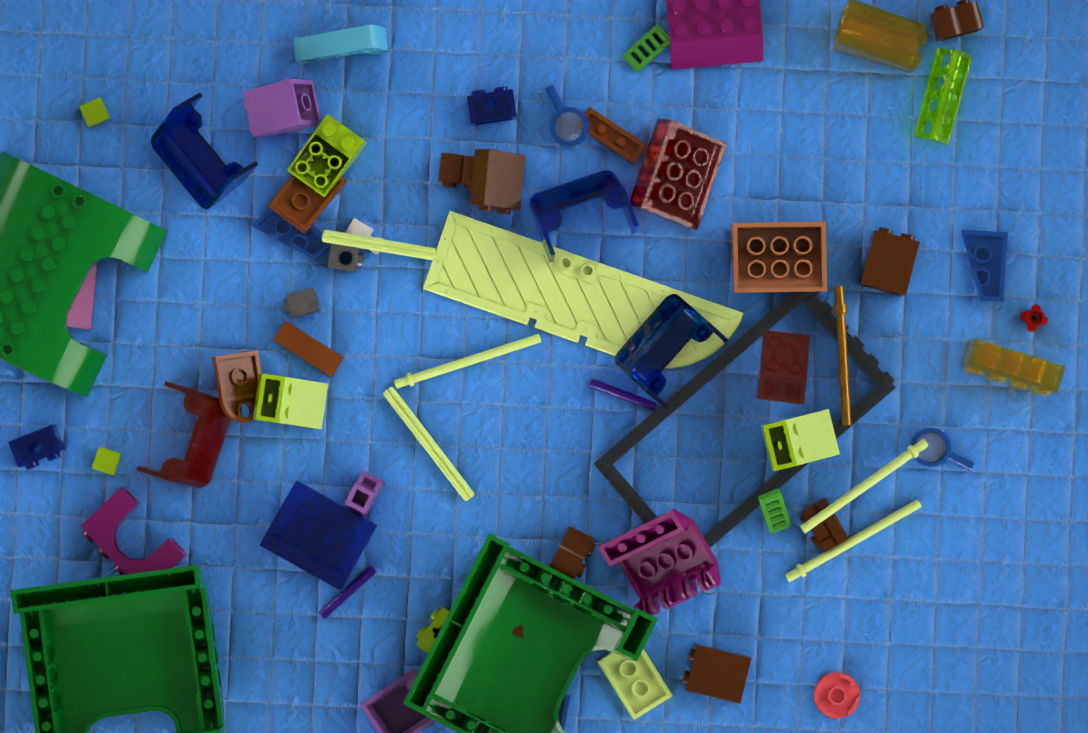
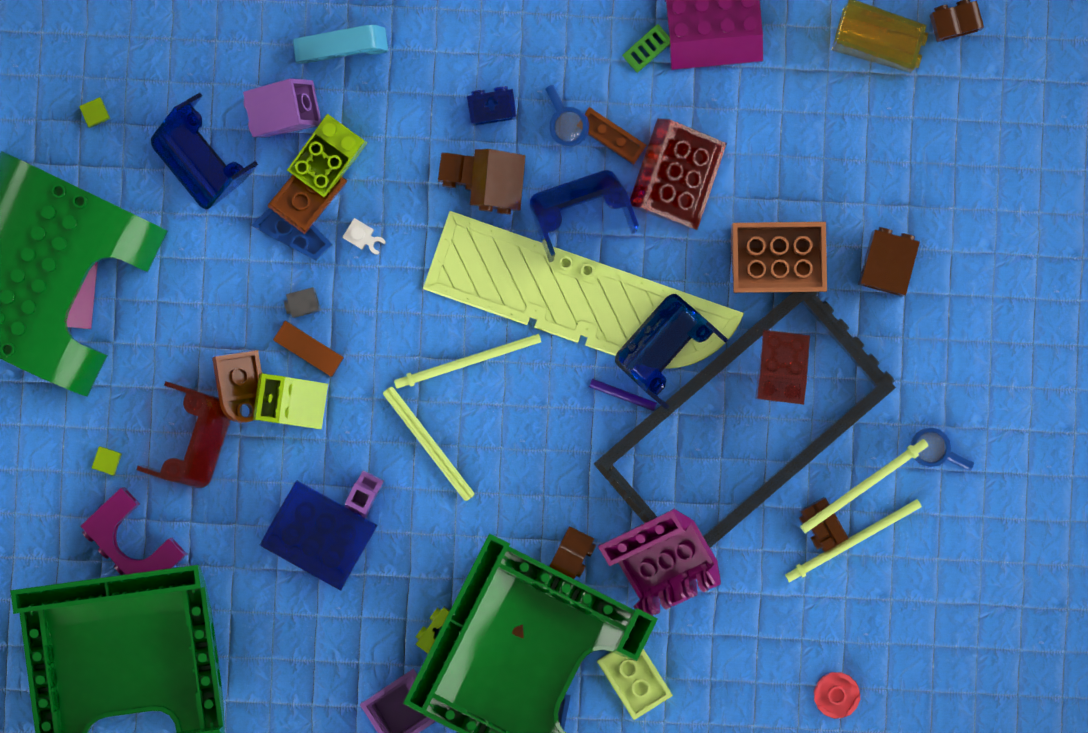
clear blue brick [8,425,66,470] -> none
dark purple bar [319,566,376,619] -> none
yellowish green axle [322,230,436,260] -> none
flat silver brick [328,244,363,272] -> none
reddish brown brick [682,643,751,704] -> none
bright green slope [758,488,791,534] -> none
lime slope [761,409,840,471] -> none
pearl gold bar [833,286,851,426] -> none
clear neon green fence [914,48,972,146] -> none
clear yellow brick [960,338,1065,397] -> none
blue wing [961,230,1008,302] -> none
red plate [1020,304,1048,332] -> none

